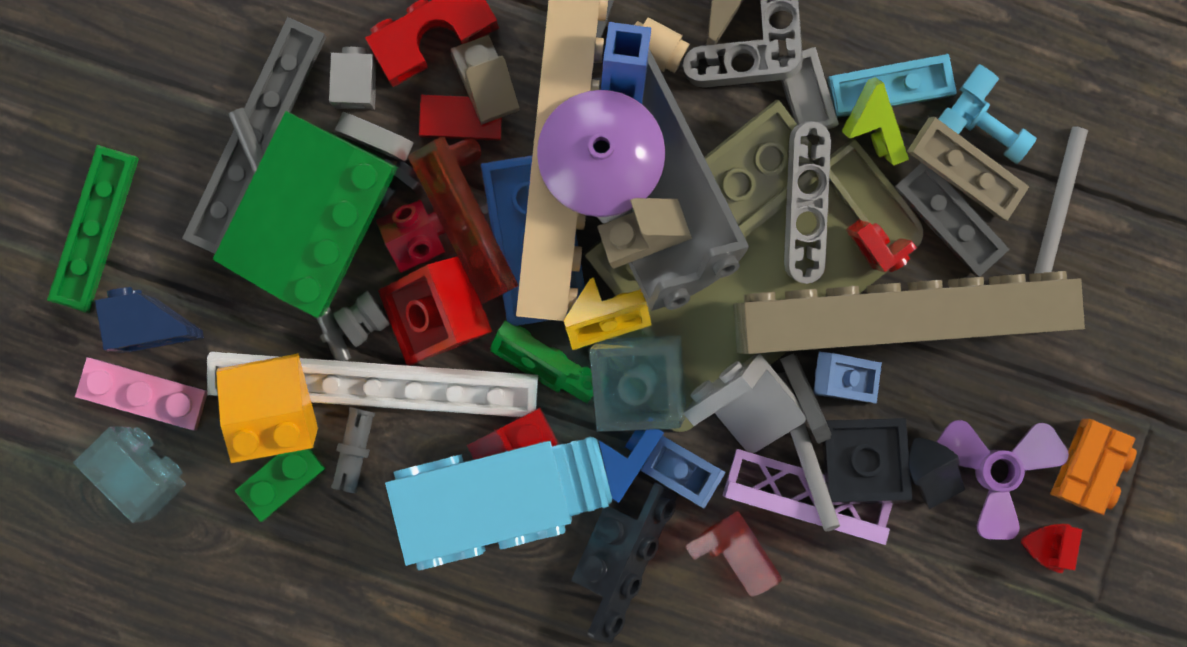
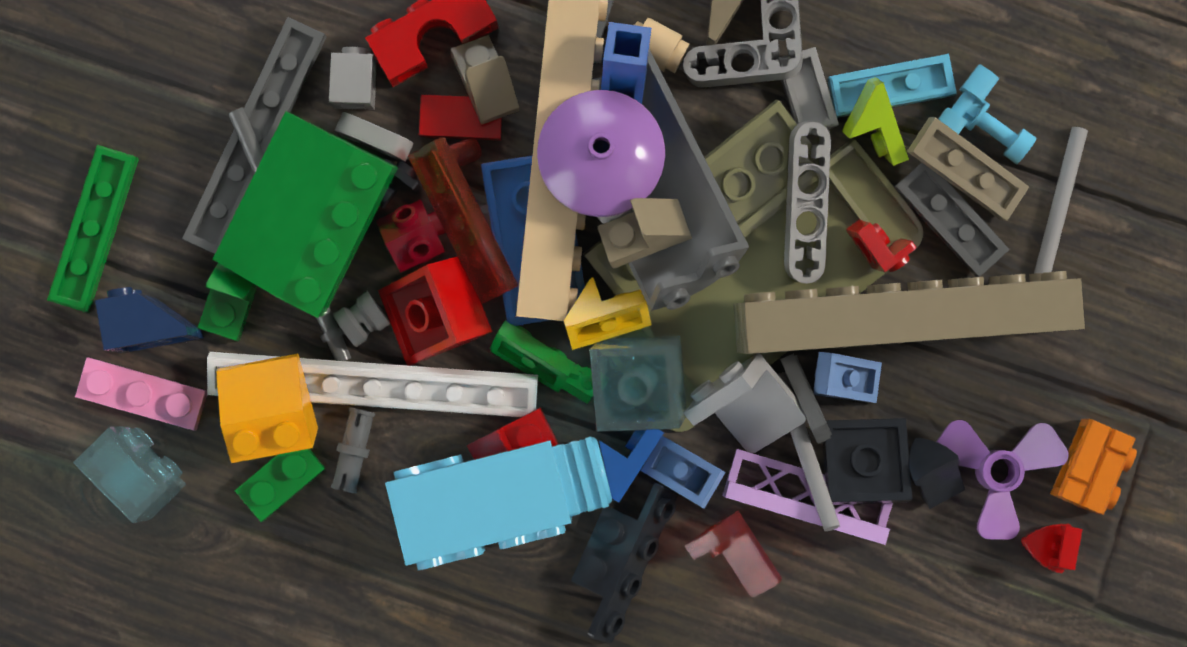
none -> green slope [198,263,258,341]

